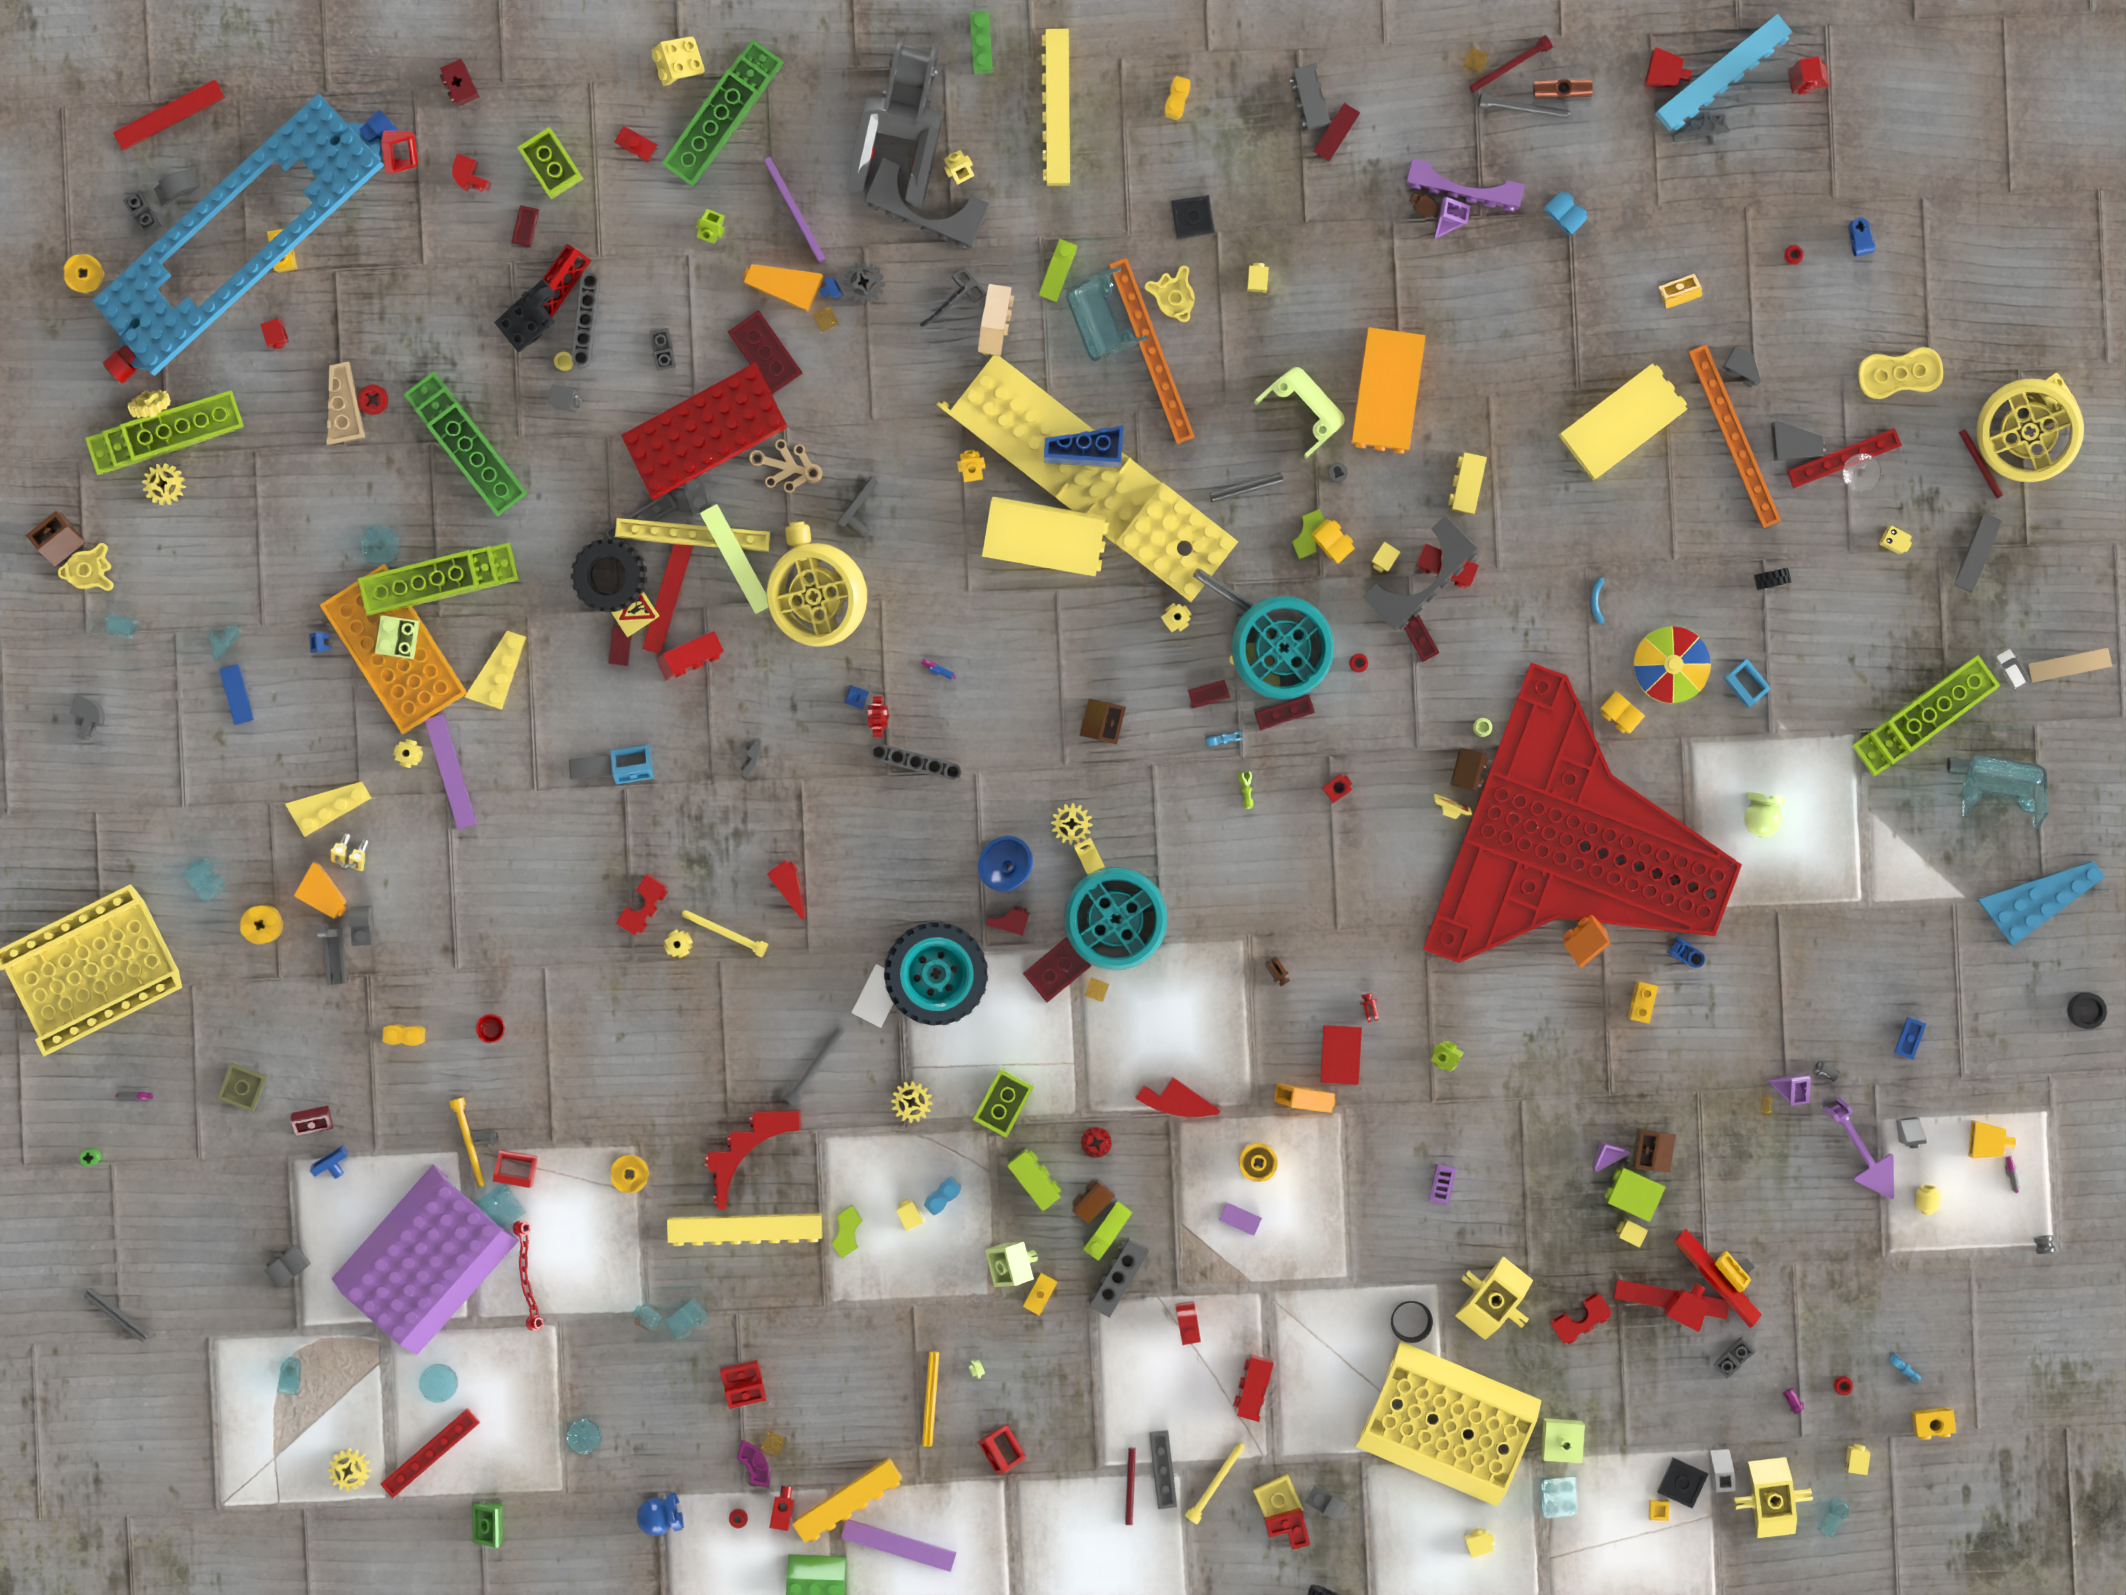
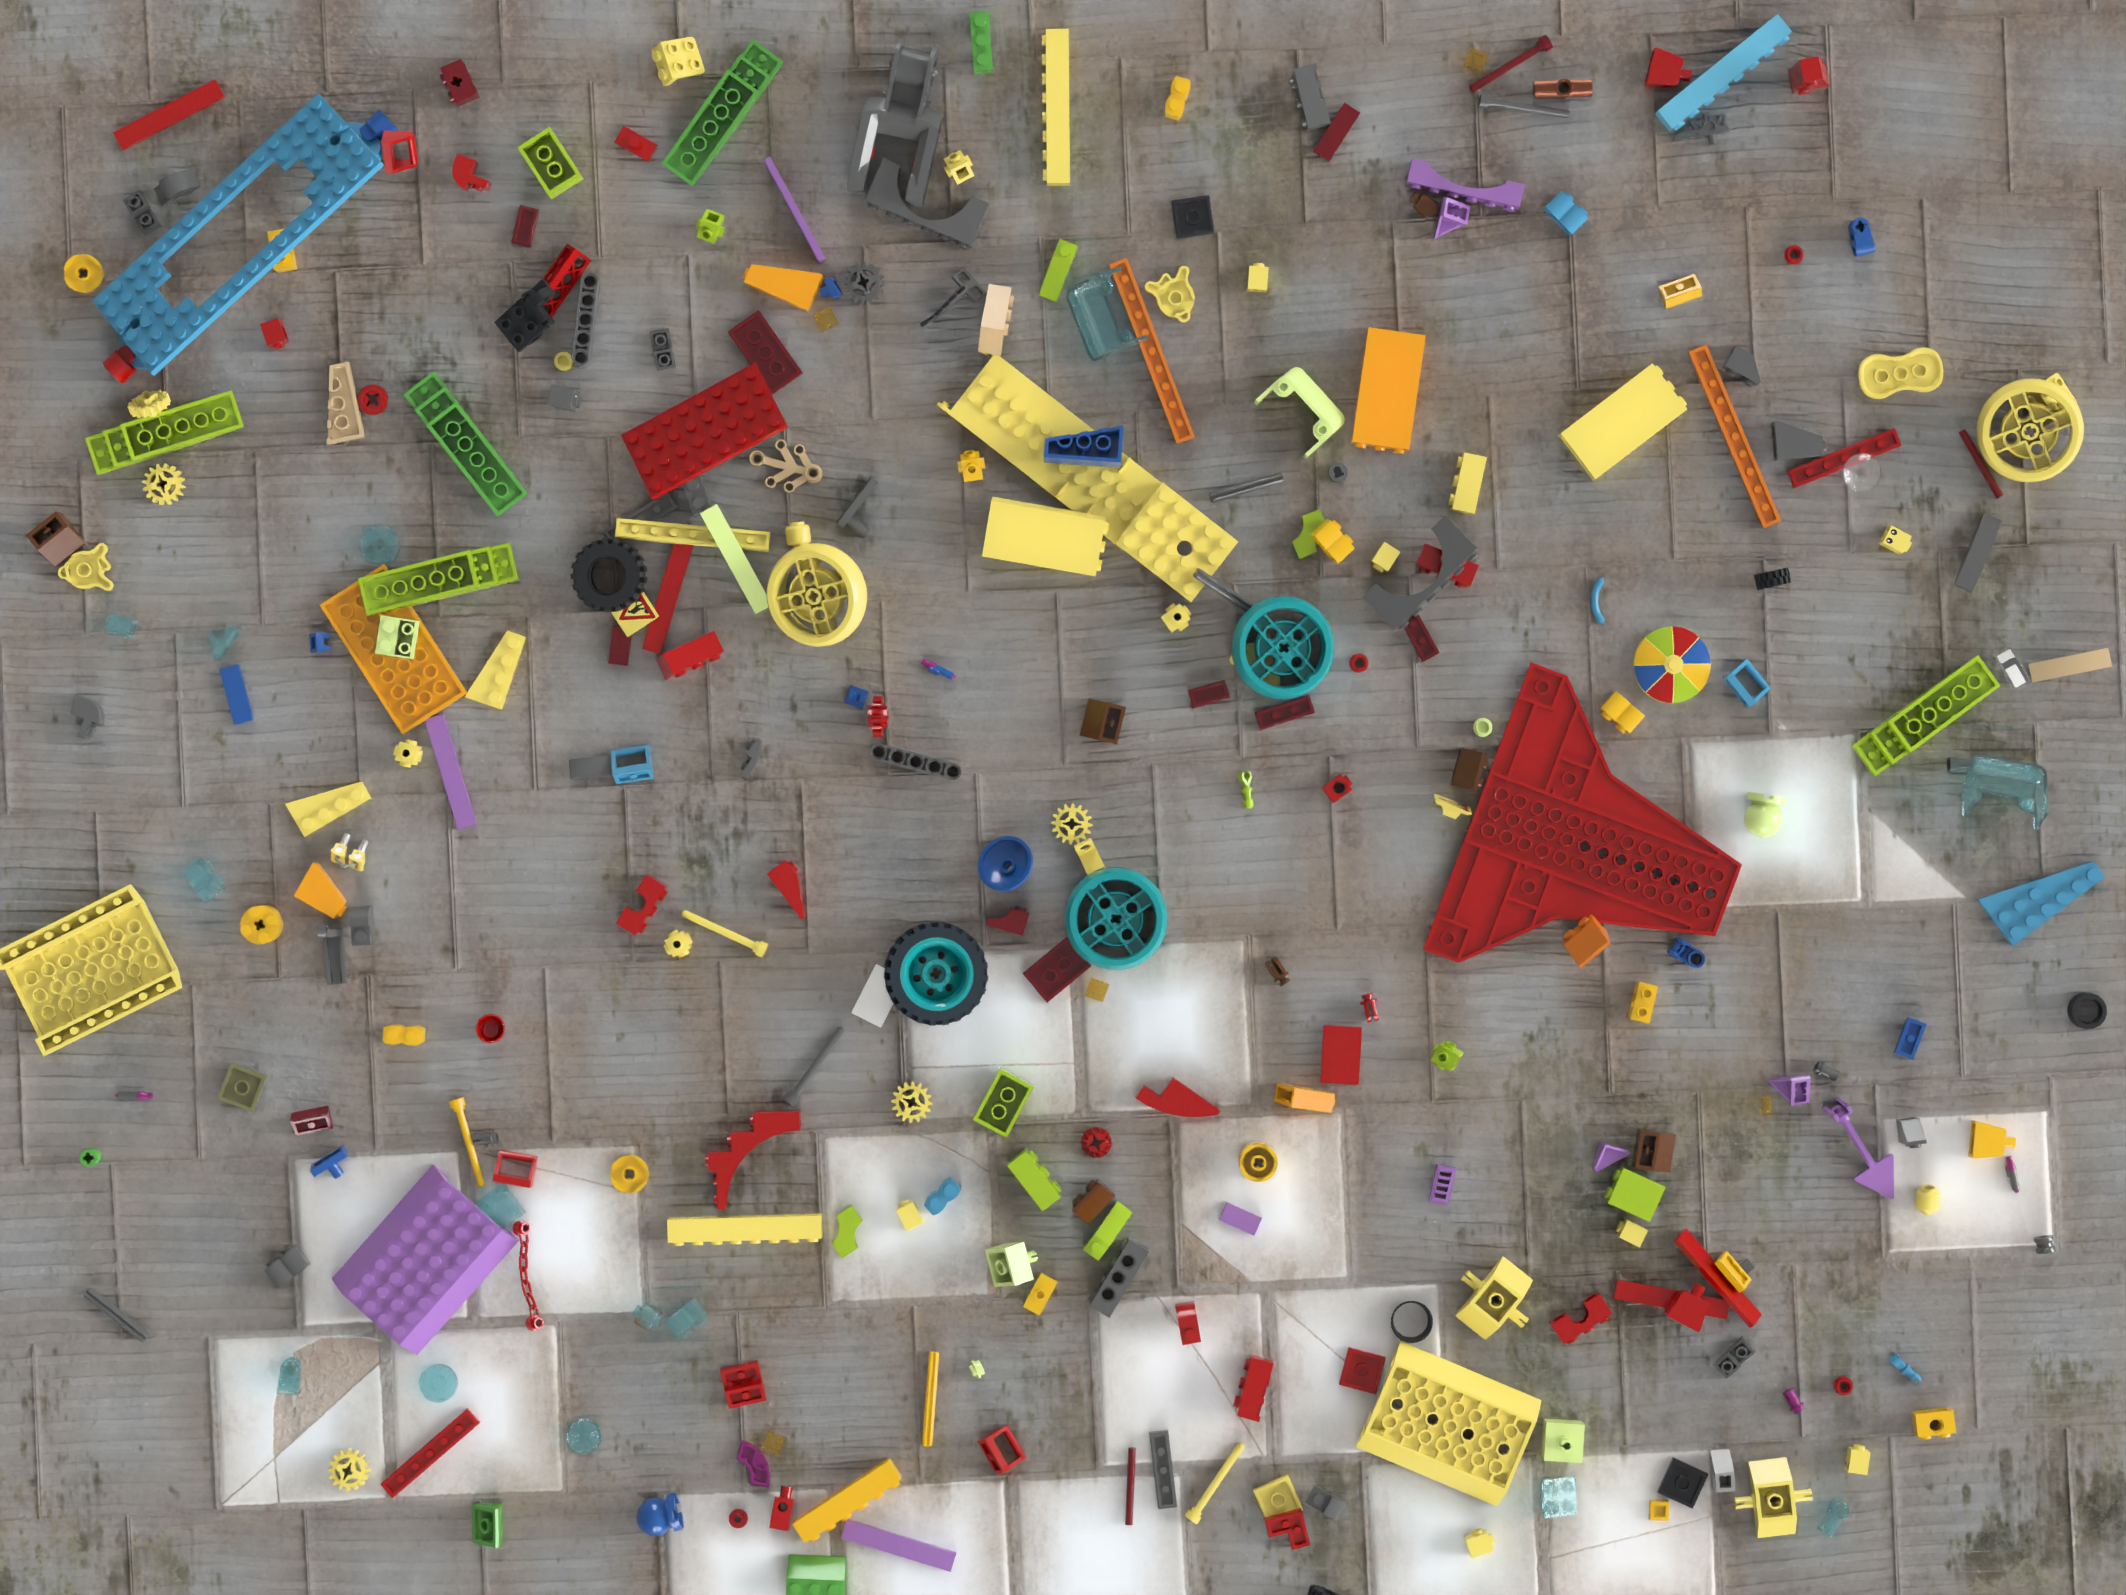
dark azure piece [1205,731,1243,746] -> none
none -> red tile [1339,1347,1386,1394]

